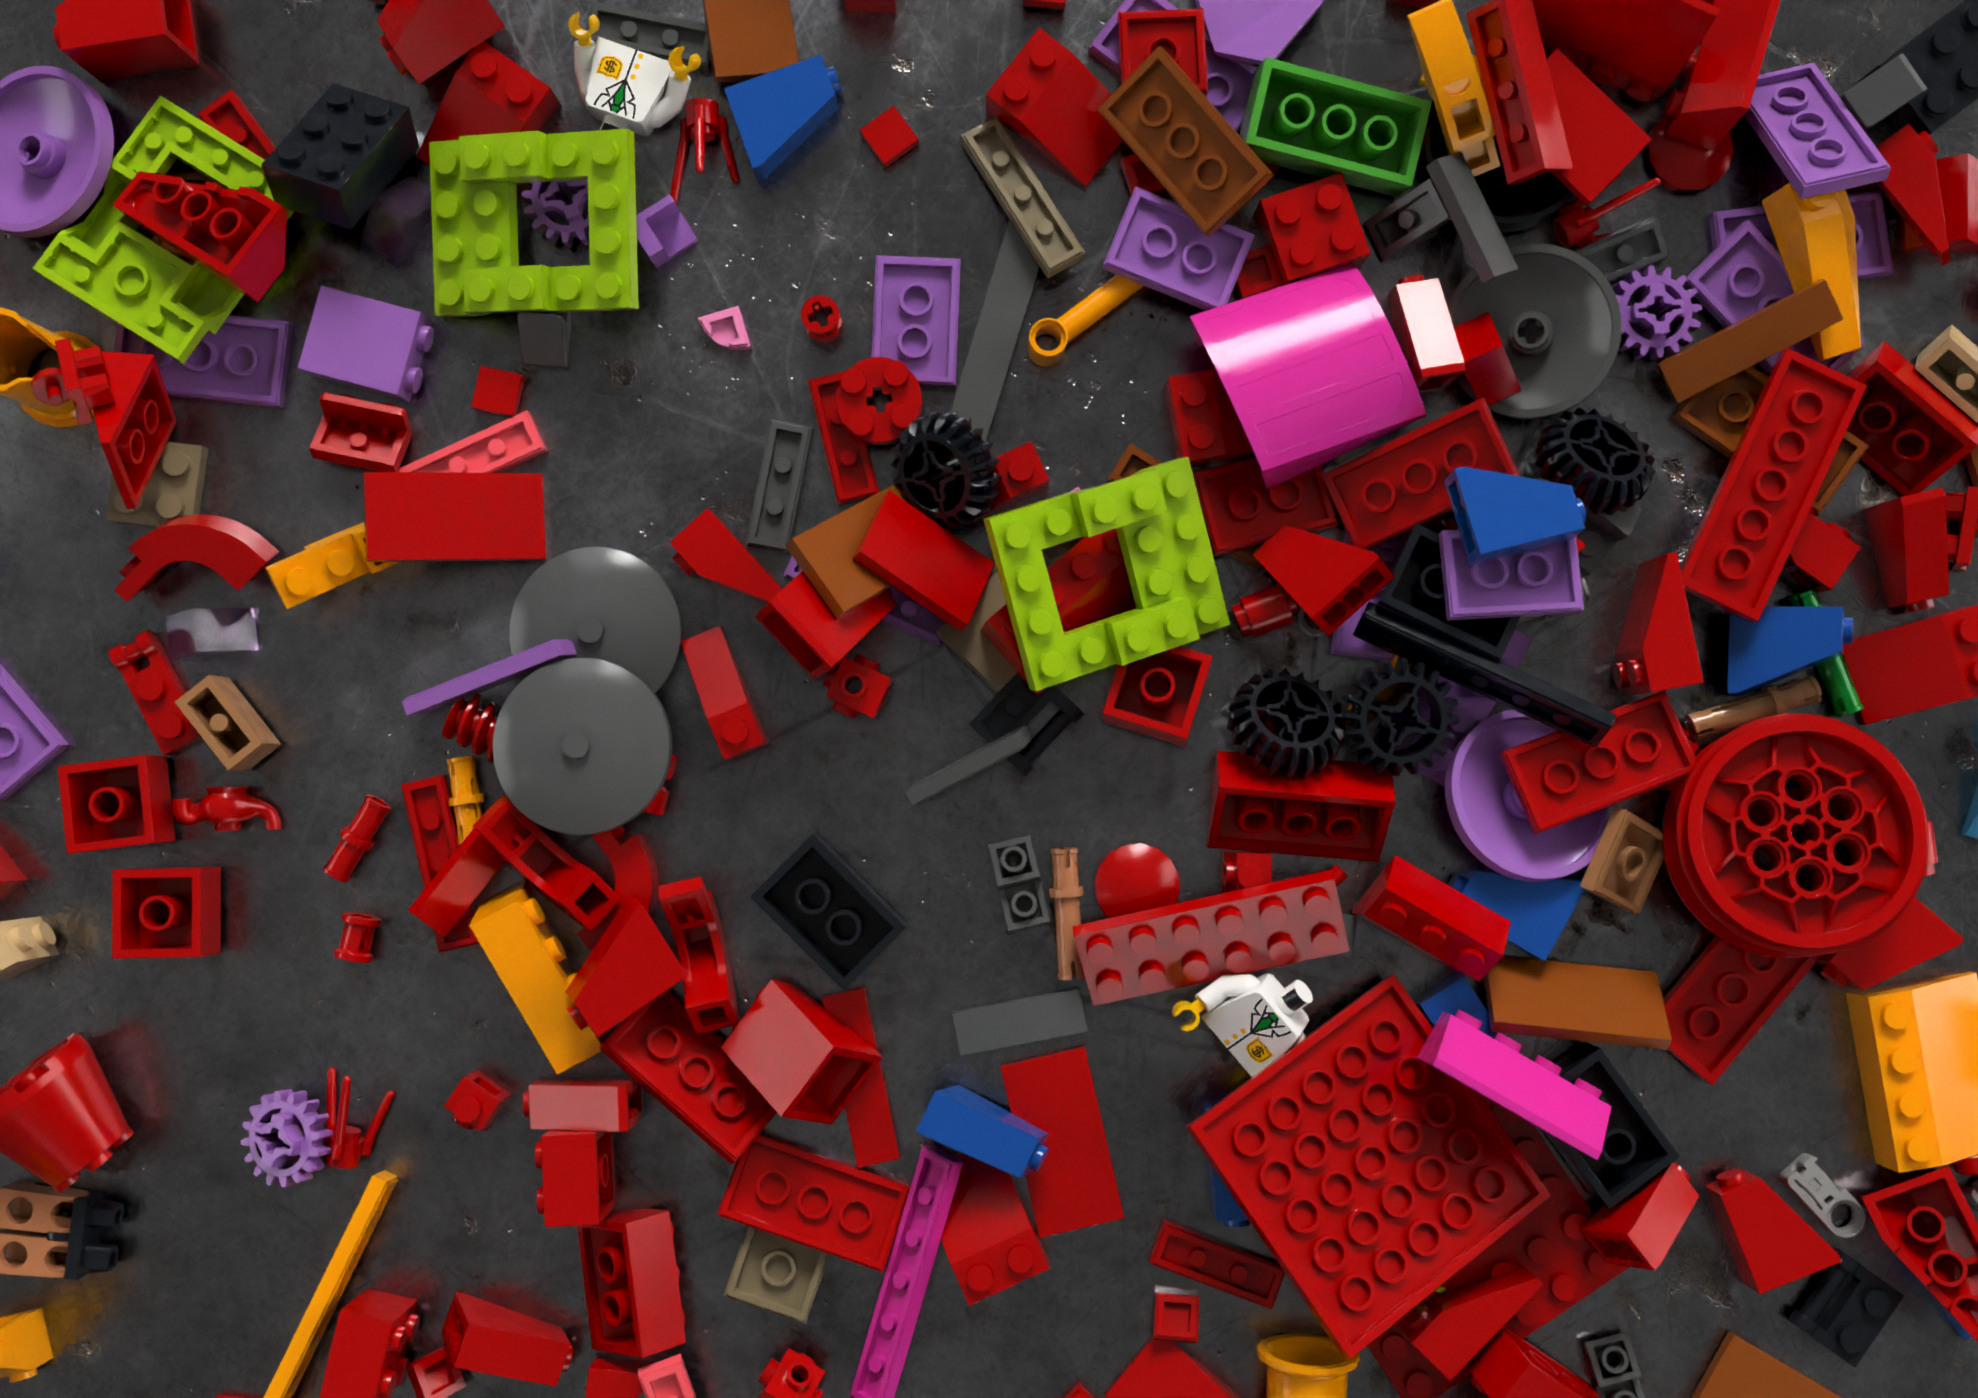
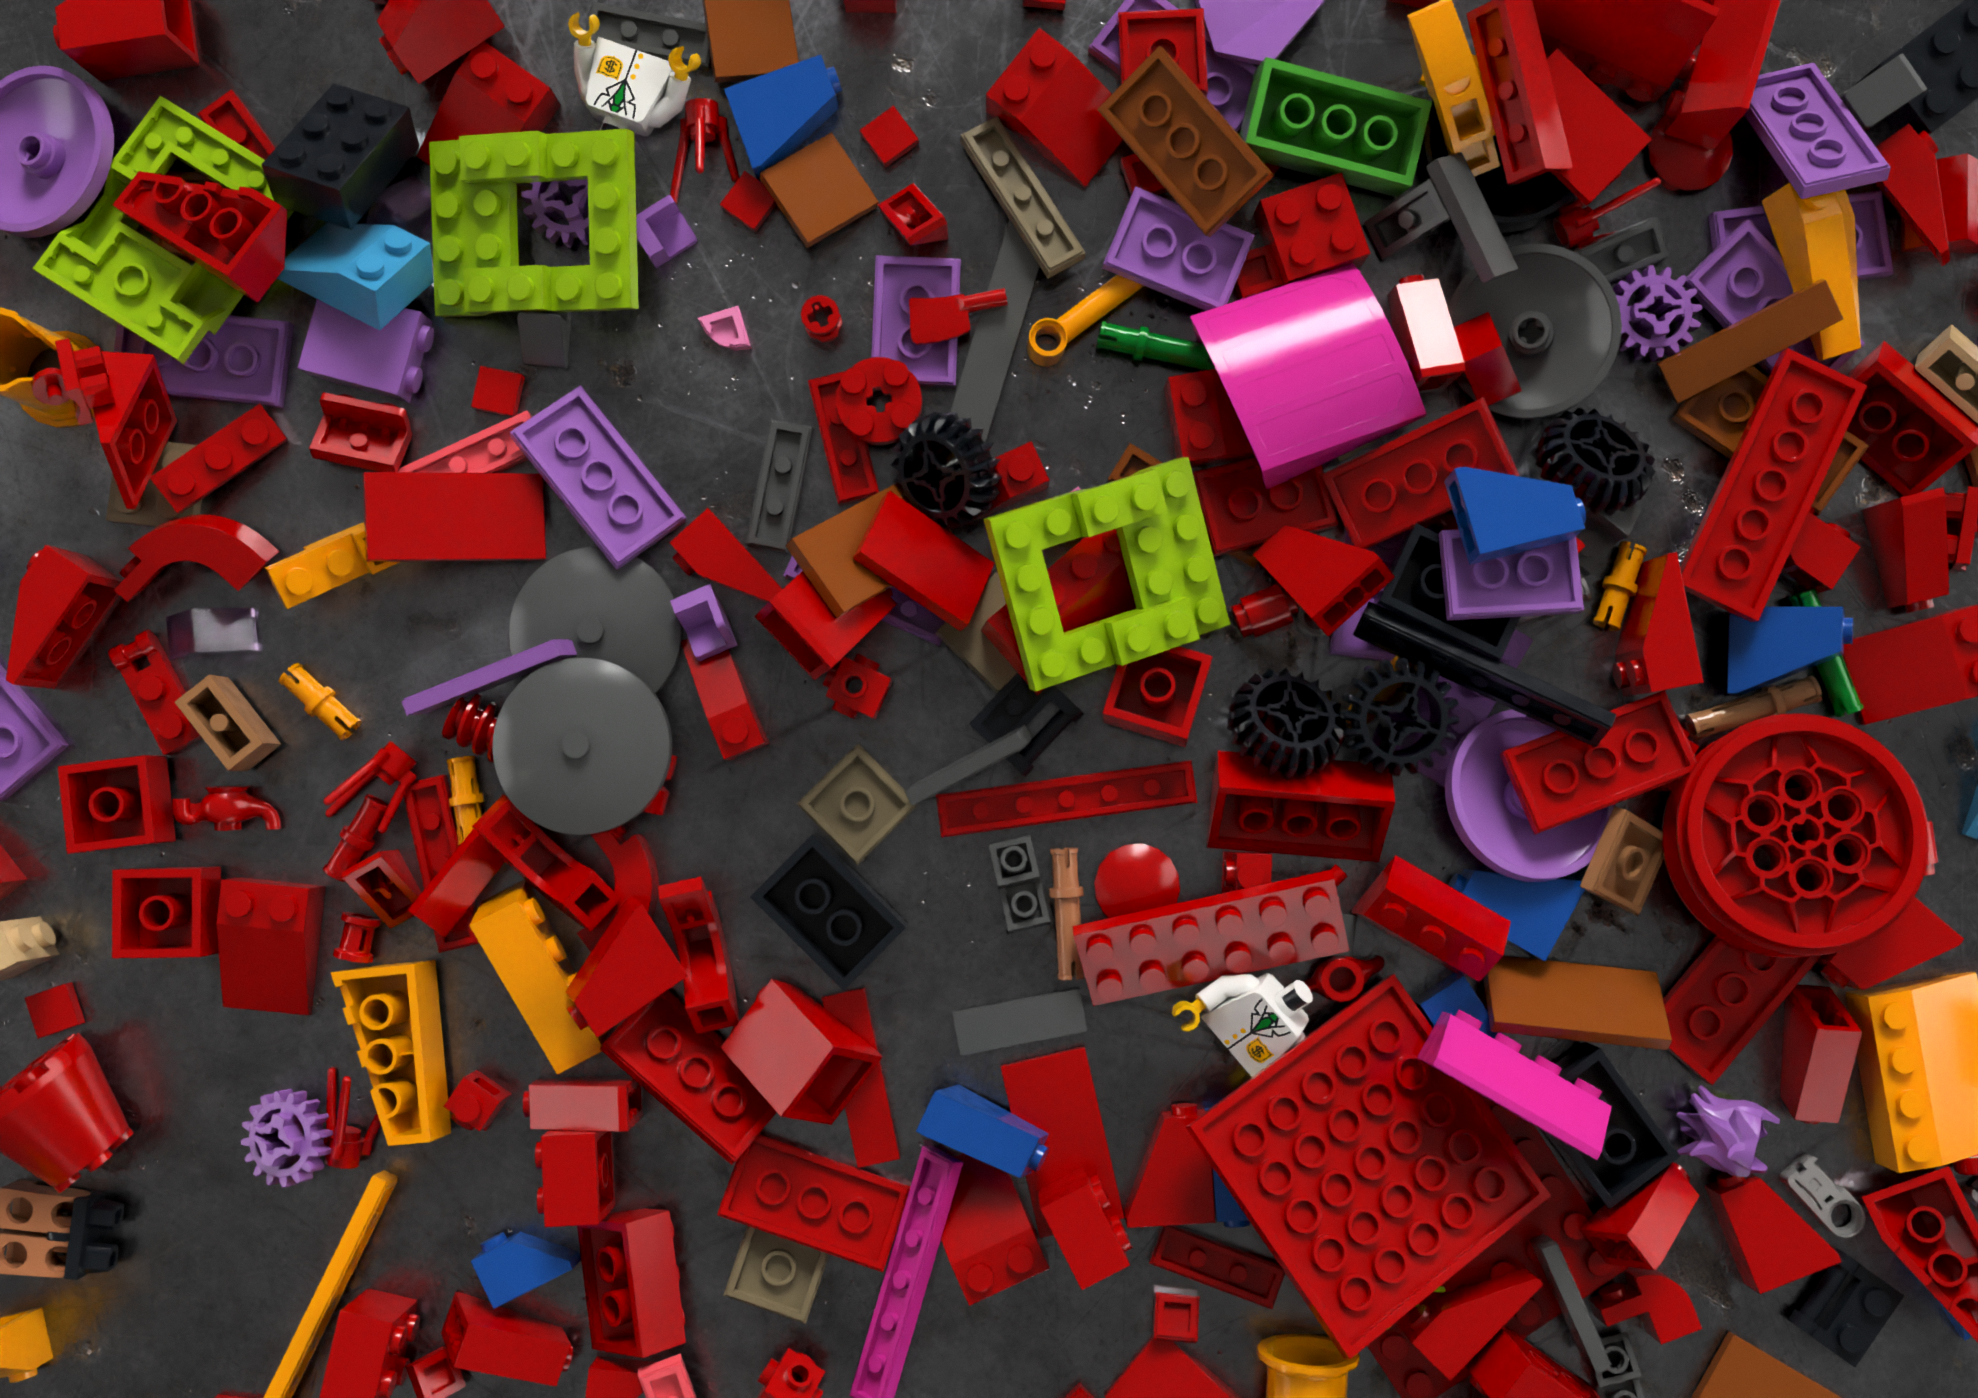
none -> red slope [6,545,123,689]
none -> red tile [24,982,86,1039]
none -> red plate [150,403,288,515]
none -> red slope [216,877,326,1016]
none -> dark azure slope [277,223,434,330]
none -> light orange pin [278,662,362,741]
none -> red plant [323,741,417,834]
none -> light orange wedge [331,959,451,1146]
none -> red slope [341,849,422,929]
none -> blue slope [471,1232,581,1309]
none -> medium lavender tile [510,385,686,570]
none -> medium lavender panel [670,584,737,661]
none -> red tile [720,171,777,233]
none -> dark orange tile [759,132,879,248]
none -> dark tan tile [797,743,919,865]
none -> red slope [878,183,948,246]
none -> red piece [909,288,1008,345]
none -> red tile [936,760,1198,838]
none -> red brick [1037,1166,1132,1290]
none -> green pin [1096,321,1215,370]
none -> red slope [1124,1103,1215,1228]
none -> red piece [1302,955,1385,1002]
none -> dark grey tile [1530,1234,1612,1374]
none -> red brick [1588,1267,1702,1345]
none -> light orange pin [1593,541,1647,631]
none -> medium lavender hair [1676,1085,1780,1177]
none -> red slope [1780,985,1862,1124]

